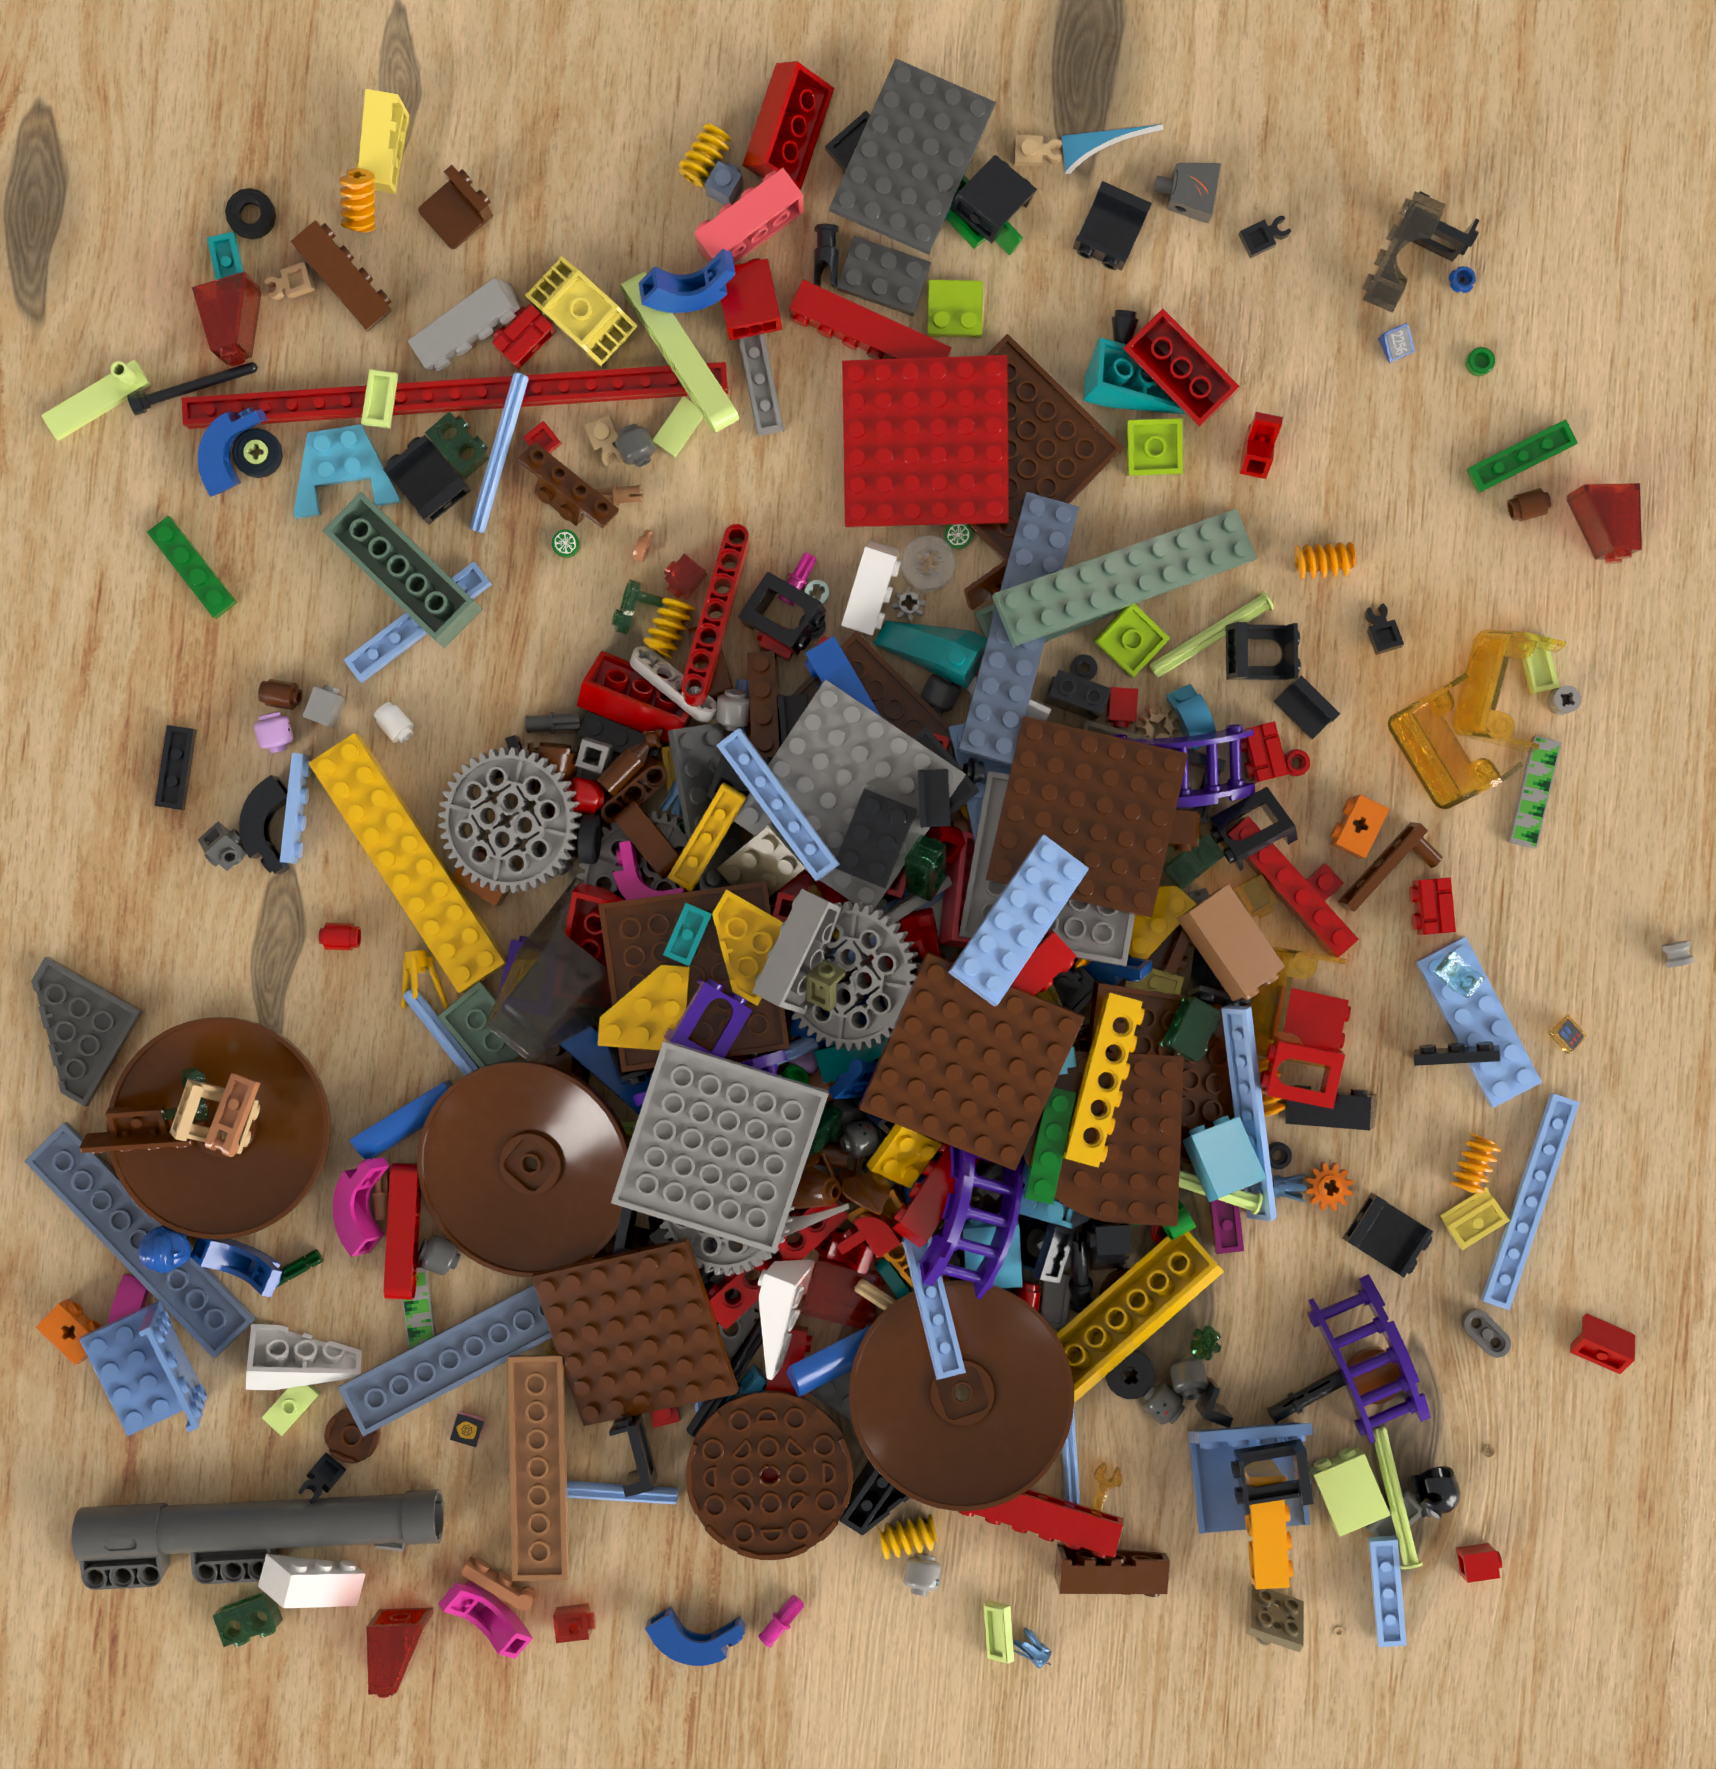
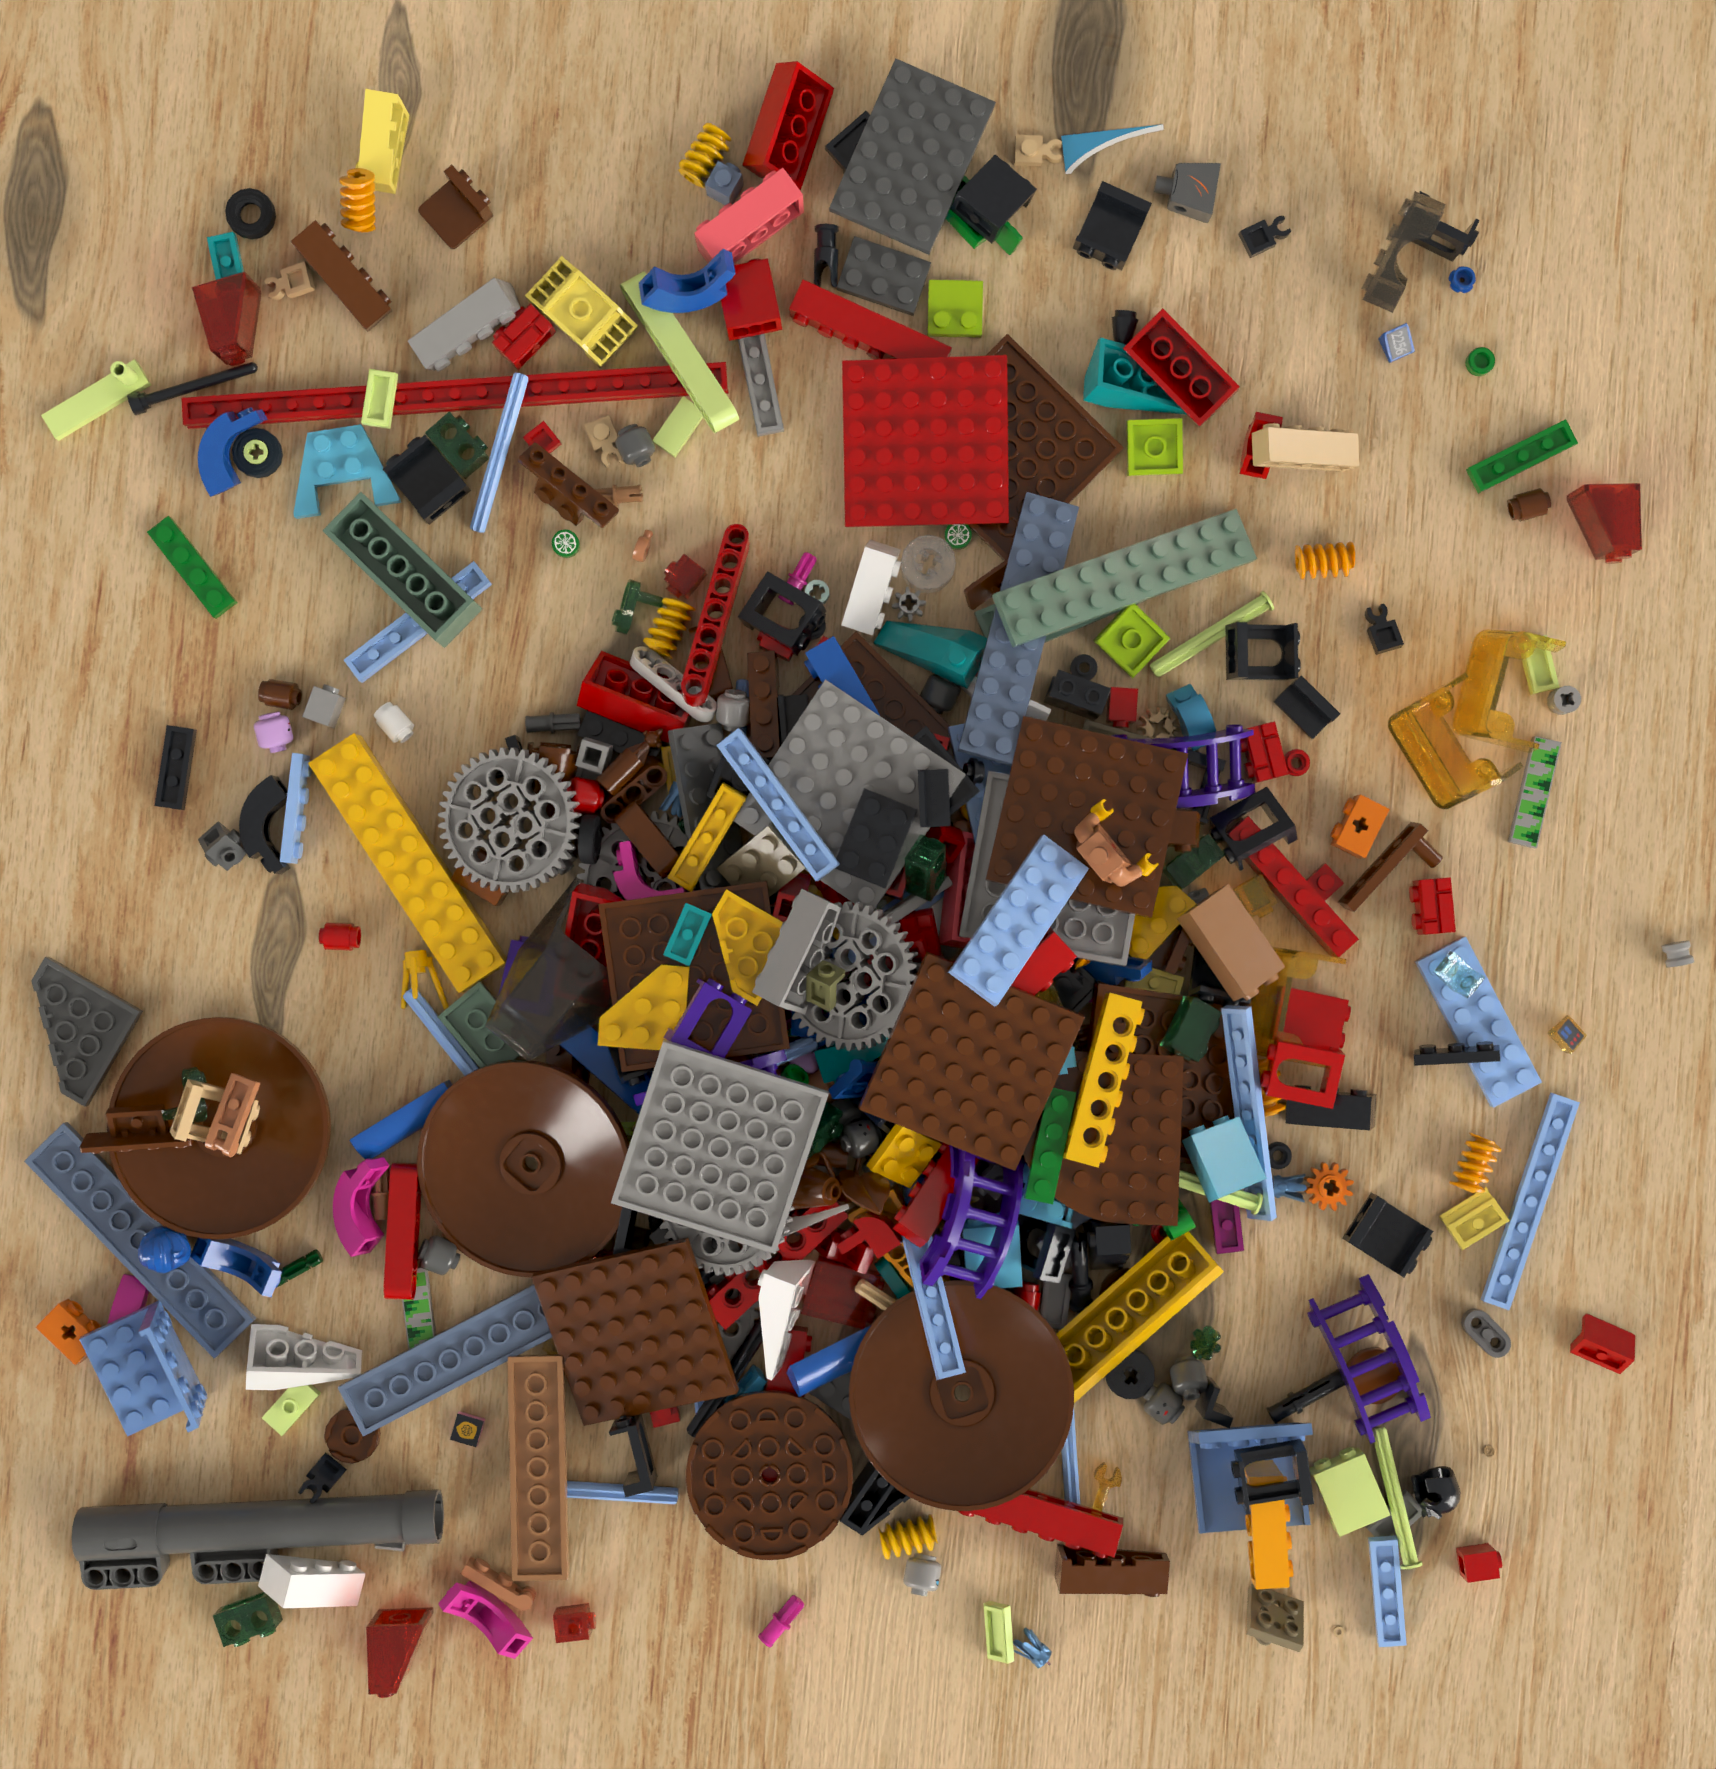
blue arch [645,1606,746,1666] -> none
none -> nougat torso [1075,799,1159,887]
none -> tan brick [1252,423,1359,472]

